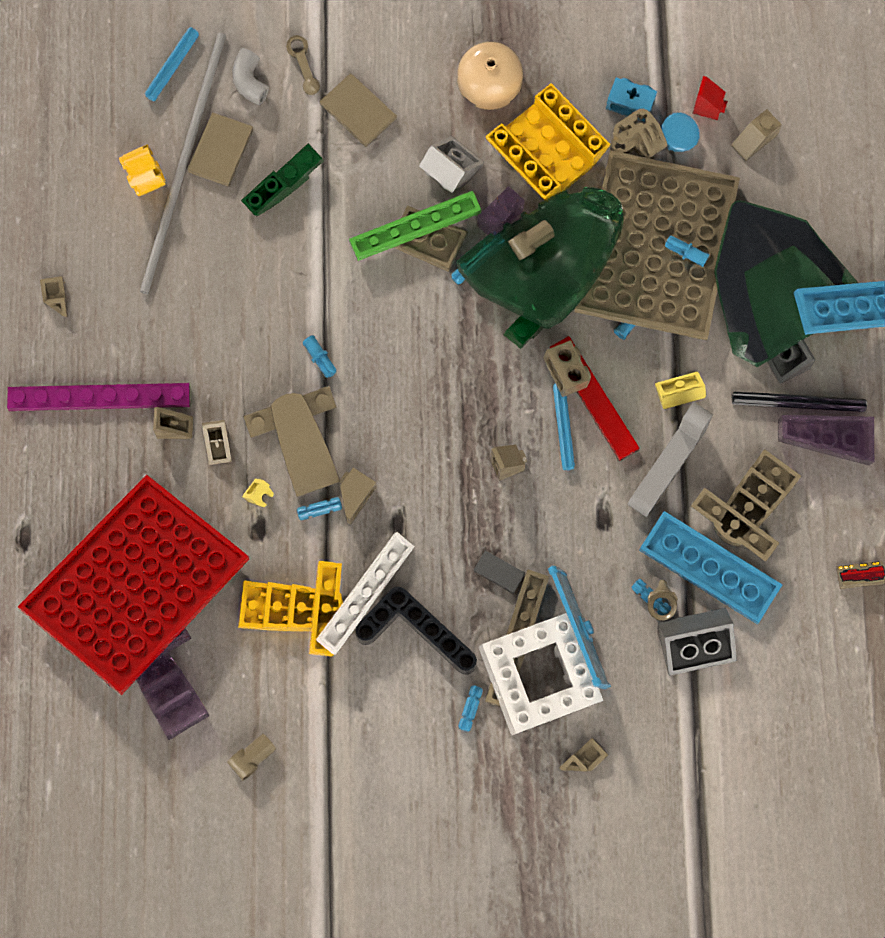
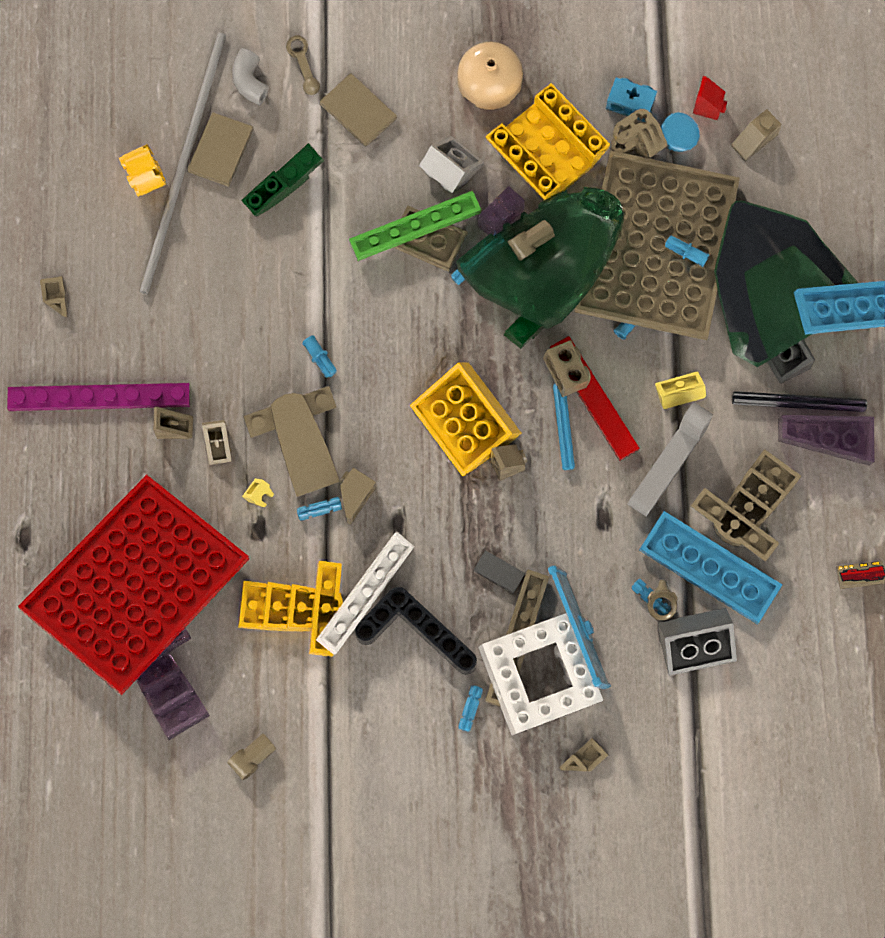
dark azure axle [145,27,199,101] -> none
none -> yellow slope [410,362,522,476]

